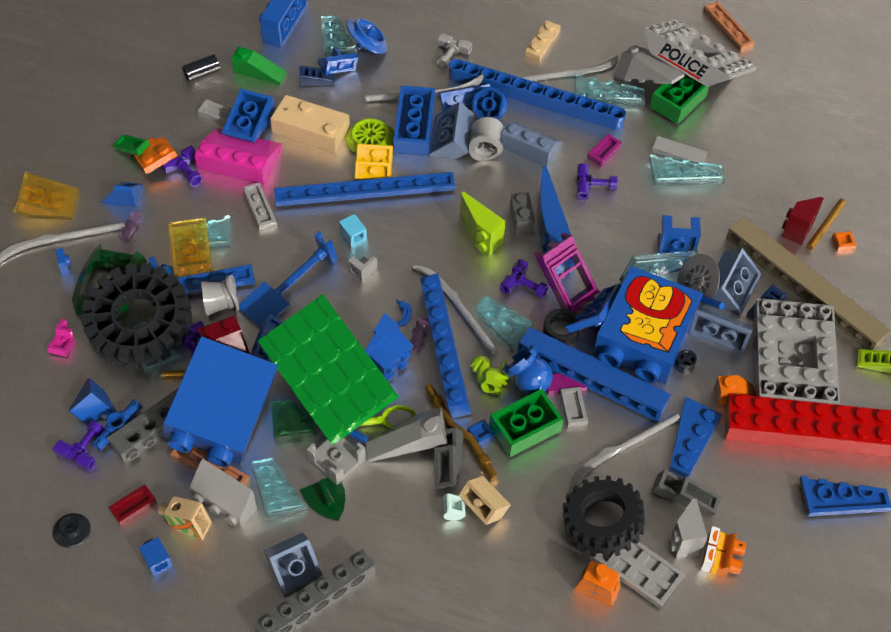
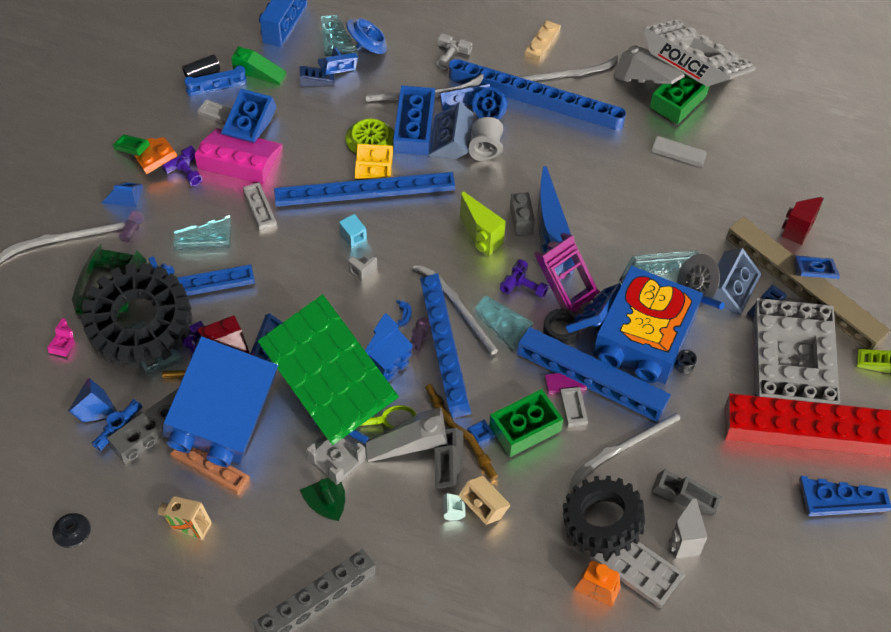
clear yellow slope [13,172,79,220] -> none
dark purple bar [53,420,103,472] -> none
blue plate [55,248,71,275] -> none
dark red tile [109,484,157,526] -> none
blue brick [139,537,173,577] -> none
clear yellow slope [168,217,213,278] -> none
light grey slope [190,459,257,528] -> none
light grey hat [201,275,239,316] -> none
blue piece [239,231,339,328] -> none
clear light blue wing [251,458,308,519] -> none
sand blue slope [263,532,323,596] -> none
tan brick [271,95,350,153] -> none
clear green plate [271,400,315,441] -> none
lime animal [470,355,512,396] -> none
sand blue slope [501,122,563,166] -> none
blue tile [502,345,553,395] -> none
clear light blue wing [576,73,645,106] -> none
dark purple bar [577,163,618,199] -> none
magenta tile [587,134,622,166] -> none
clear light blue wing [649,154,726,186] -> none
blue panel [657,215,701,257] -> none
blue wing [669,397,722,478] -> none
sand blue slope [689,306,754,355] -> none
orange hips [701,526,747,577] -> none
nougat tile [703,1,755,52] -> none
orange slope [714,375,756,405] -> none
pearl gold bar [806,199,846,250] -> none
orange tile [832,231,857,251] -> none
none -> blue plate [184,66,247,96]
none -> blue slope [795,255,840,279]

